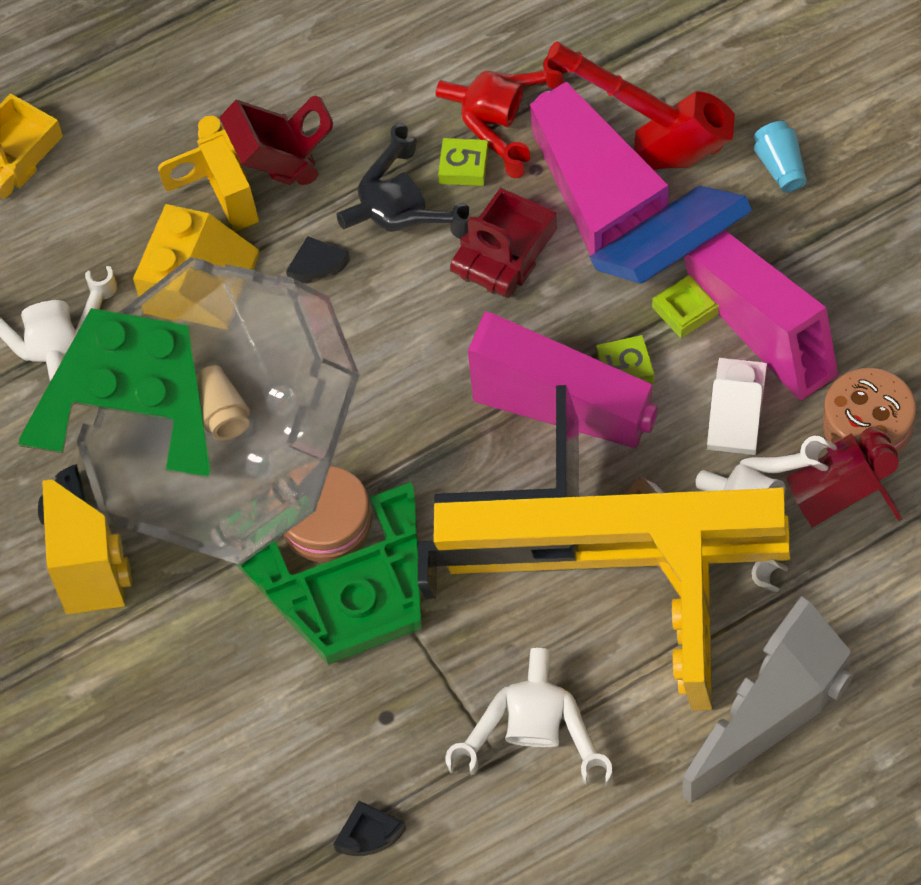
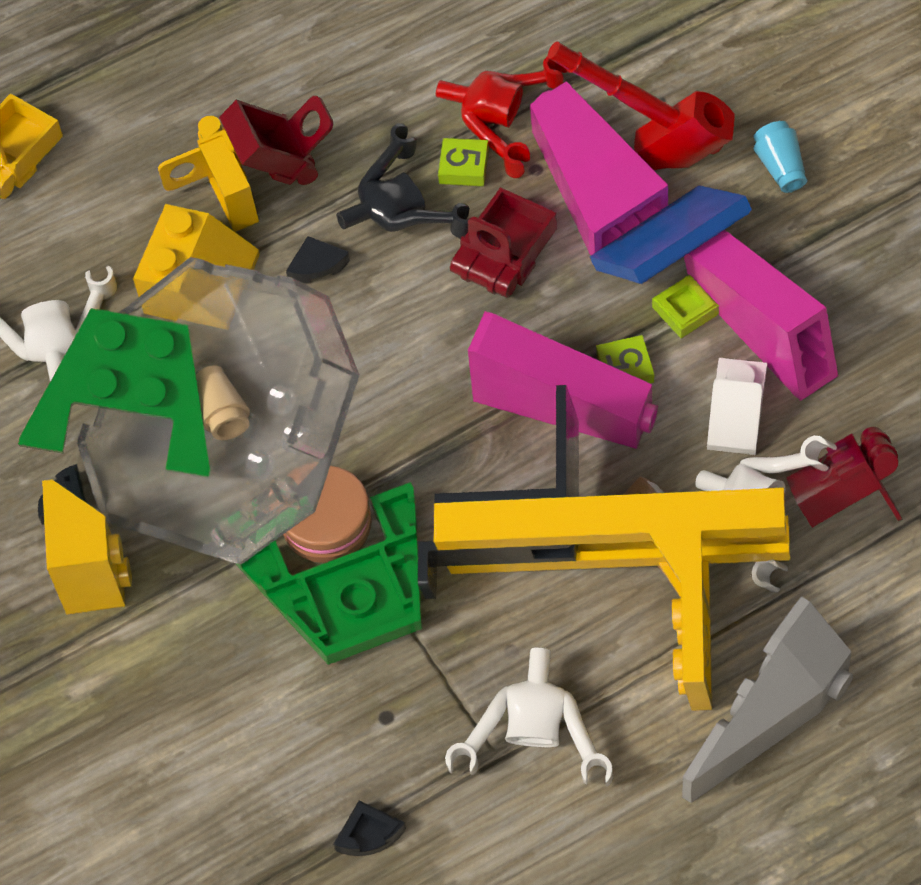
nougat head [823,368,916,455] -> none

